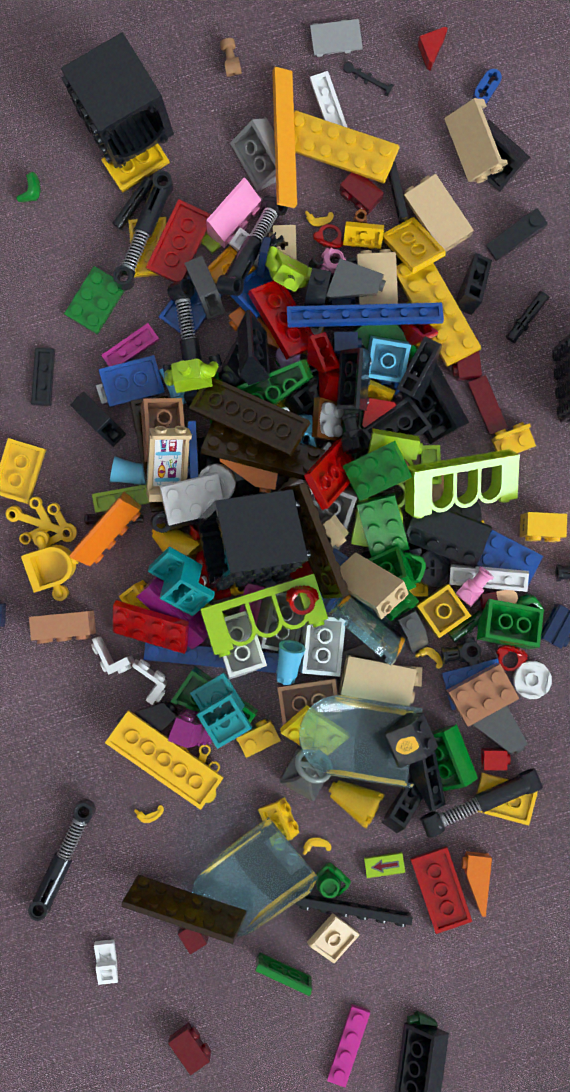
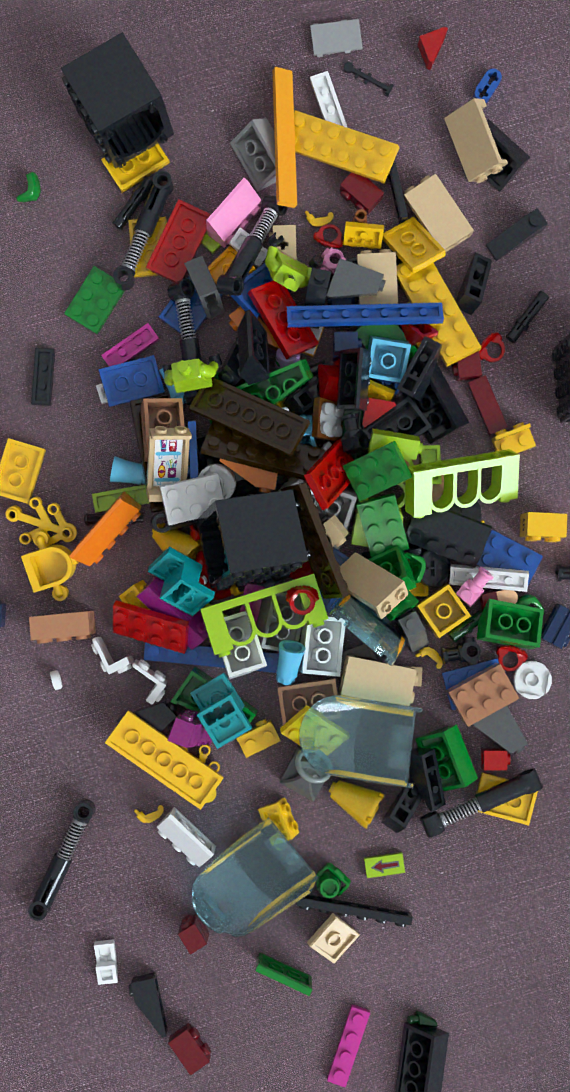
black slope [70,391,126,447] -> none
dark brown plate [122,875,247,944] -> none
medium nougat leg [220,38,242,77] -> none
dark blue tile [257,236,271,277] -> none
yellow piece [303,838,331,855] -> none
red slope [307,332,340,373] -> none
black slope [383,713,438,768] -> none
red plate [410,846,473,934] -> none
orange slope [461,851,492,917] -> none
none -> white tile [50,670,63,690]
none -> black slope [129,972,168,1037]
none -> white slope [157,807,216,867]
none -> red piece [479,332,505,362]

